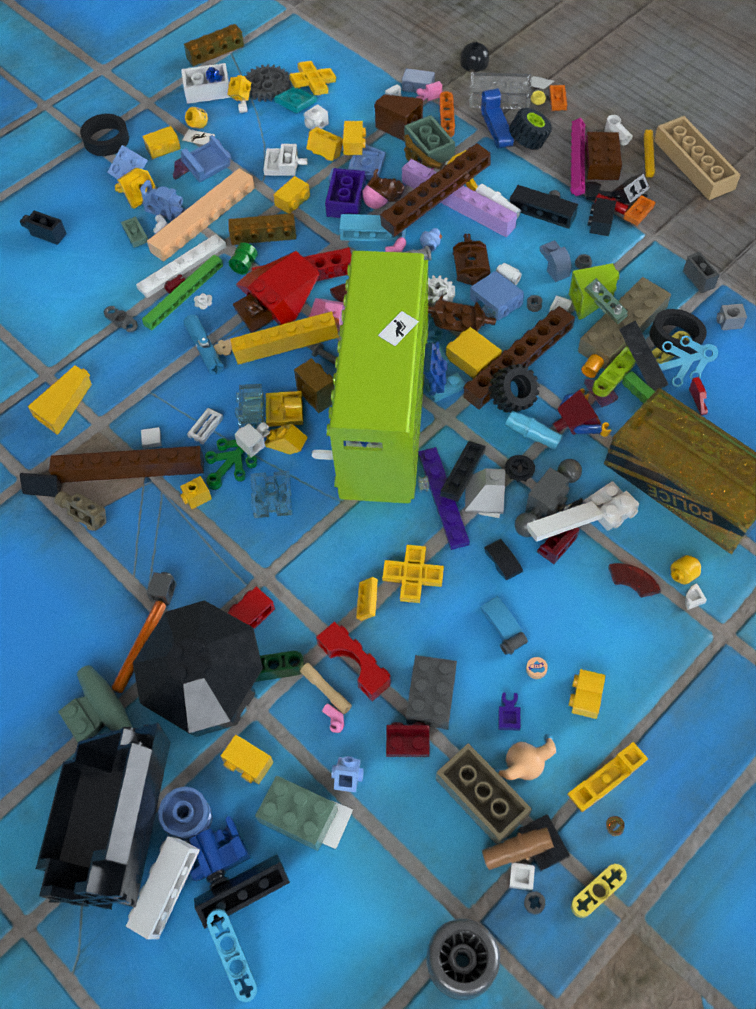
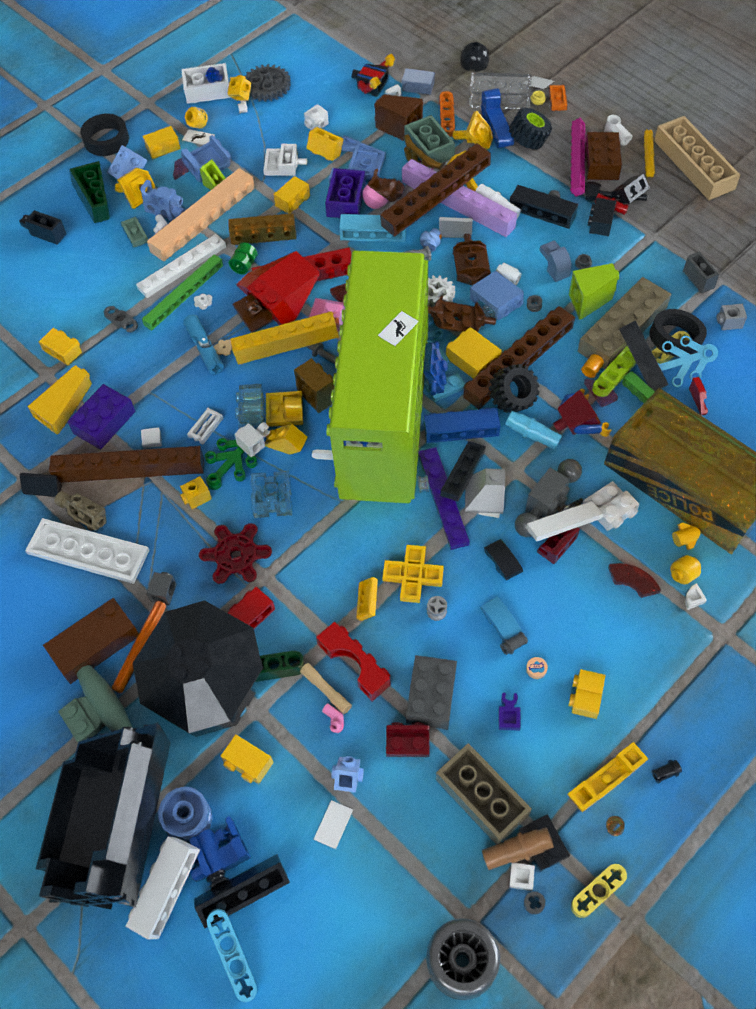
dark red pin [164,274,185,294] -> none
pearl gold brick [184,24,244,67] -> none
sand green brick [255,775,338,851] -> none
teal plate [274,86,317,113] -> none
yellow plate [289,61,336,95] -> none
yellow brick [343,121,366,155] -> none
bright pink arm [385,237,406,252] -> none
bright pink plate [416,81,442,101] -> none
light nougat piece [494,734,556,780] -> none
black gear [505,455,535,482] -> none
white tile [549,296,572,312] -> none
sand green piece [584,278,628,324] -> none
orange plate [623,195,655,226] -> none
none -> white plate [25,518,149,584]
none -> yellow brick [39,328,82,366]
none -> reddish brown brick [43,598,139,684]
none -> dark purple brick [67,384,136,450]
none -> dark green wedge [69,161,110,223]
none -> dark red plate [199,523,272,584]
none -> lime slope [200,159,226,190]
none -> torso [351,54,395,97]
none -> blue brick [424,408,500,443]
none -> light grey wheel [427,596,447,621]
none -> light grey slope [439,217,473,238]
none -> yellow piece [453,111,493,150]
none -> black pin [651,760,682,784]
none -> yellow piece [672,522,701,550]

